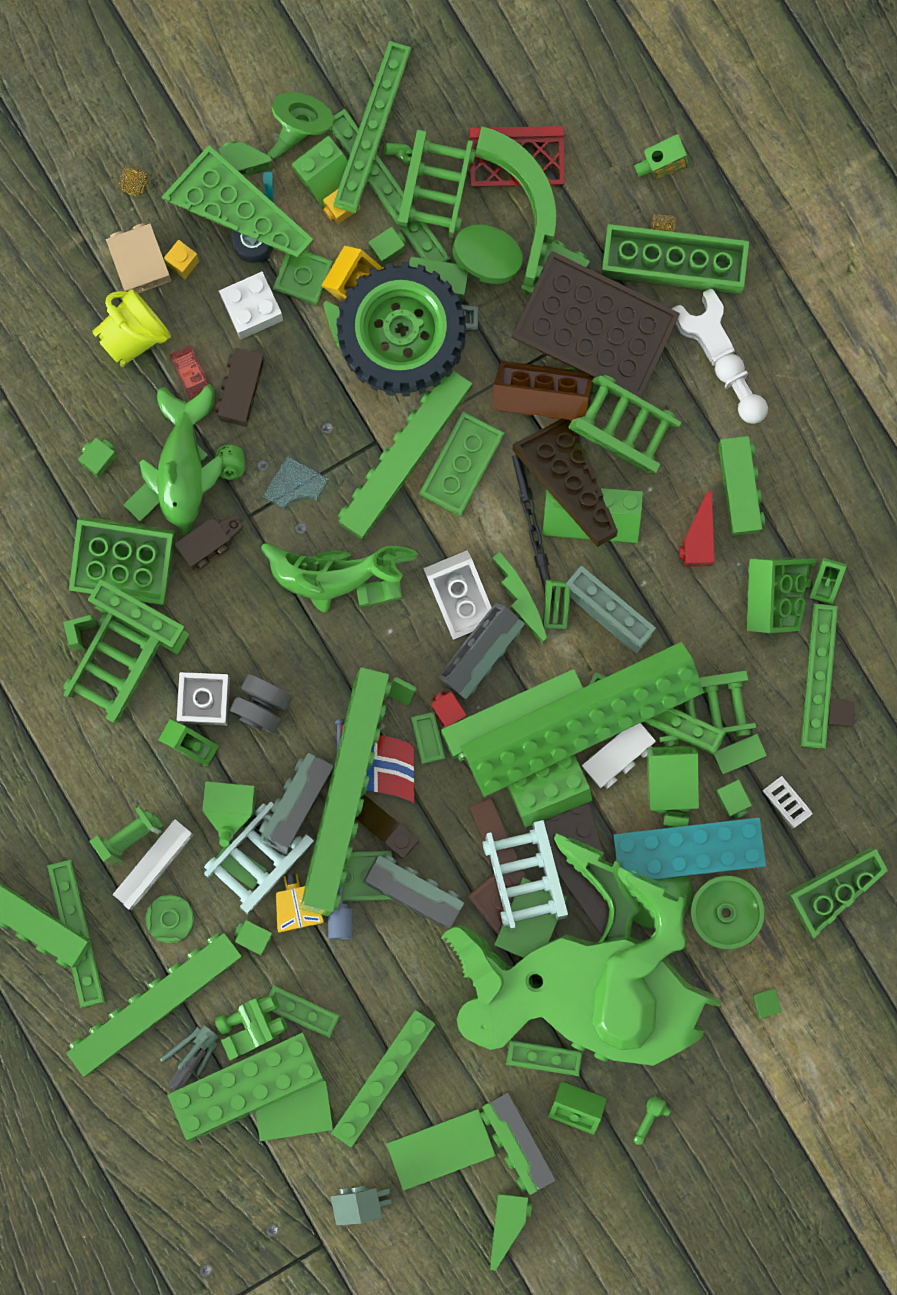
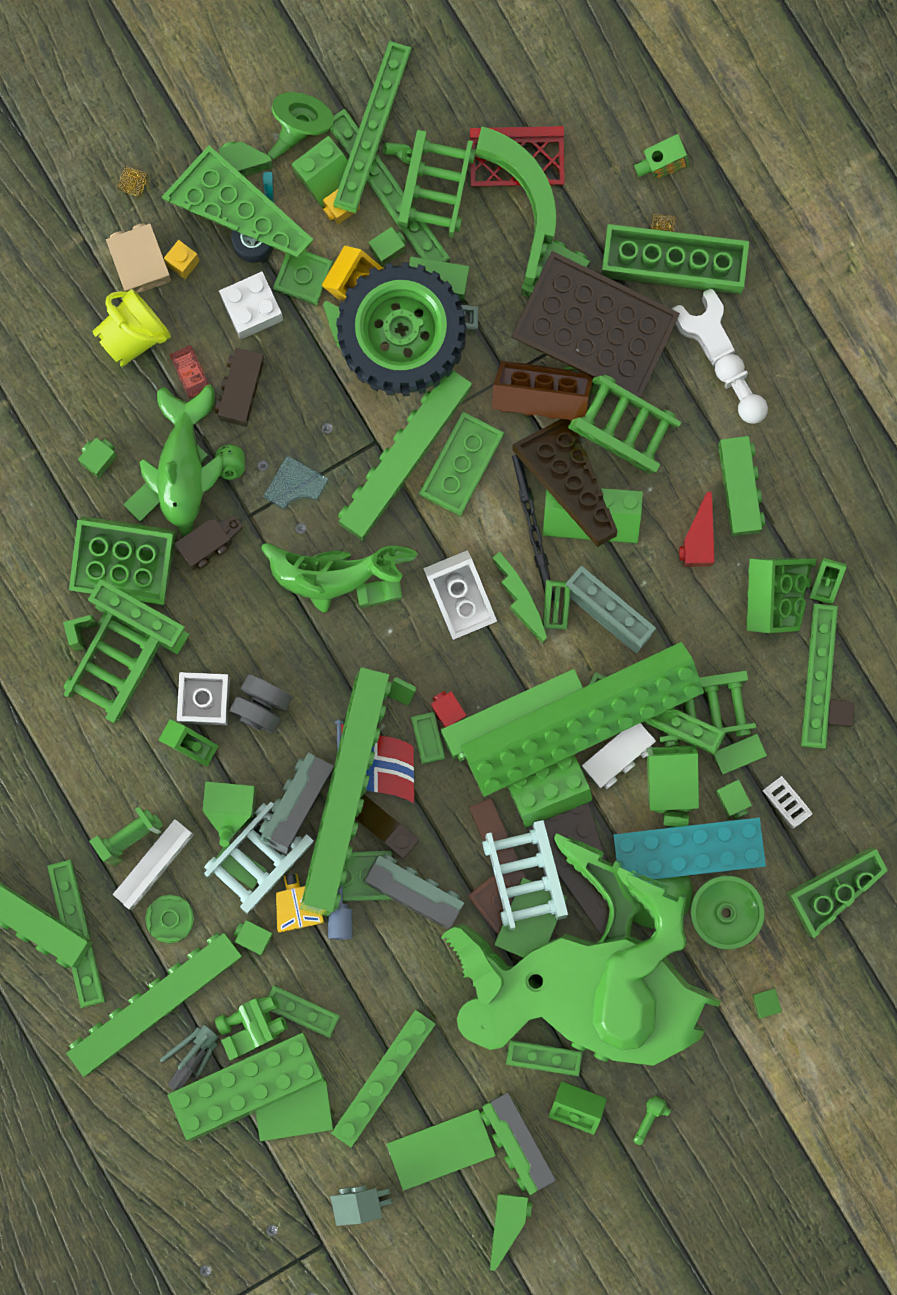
dark grey piece [437,603,525,699] -> none
bright green tile [452,225,523,284] -> none

